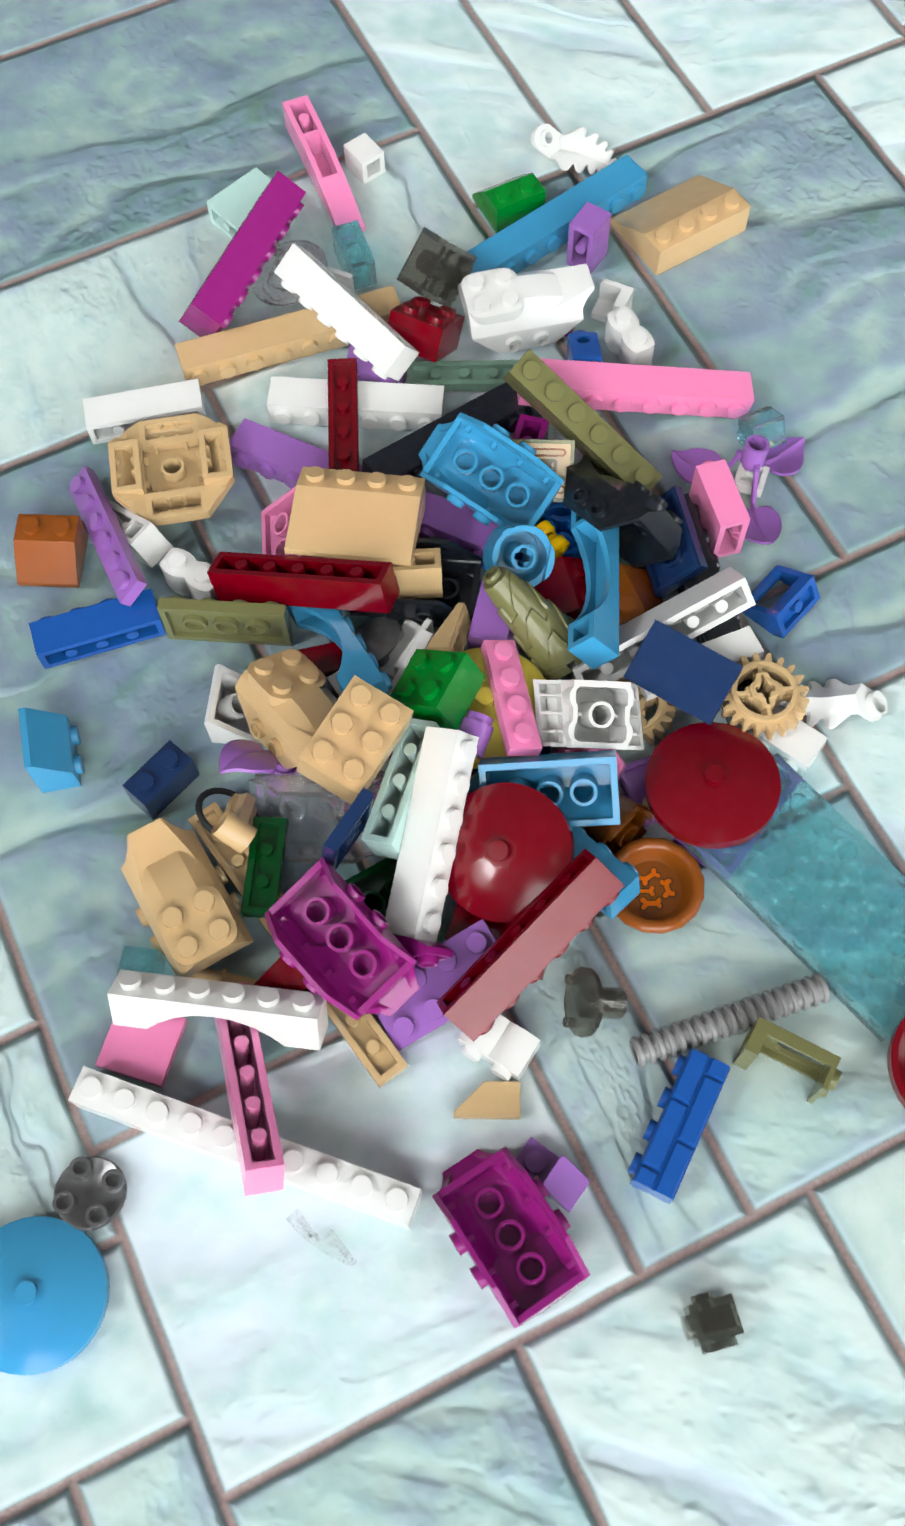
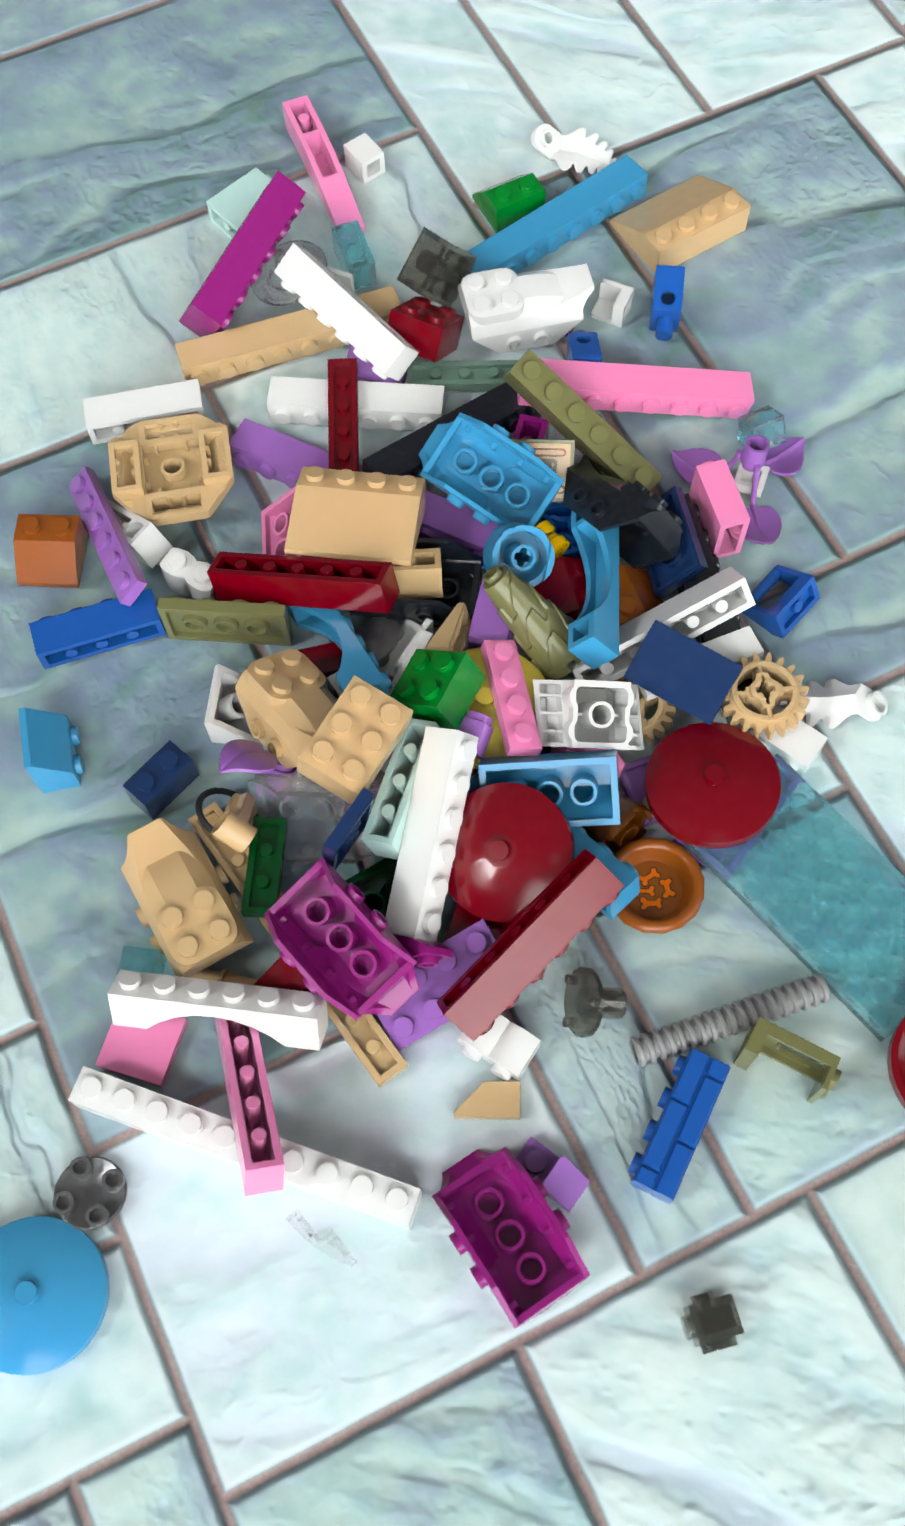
medium lavender brick [566,202,611,274] -> none
white brick [604,306,655,366] -> none
none -> blue torso [649,265,685,341]

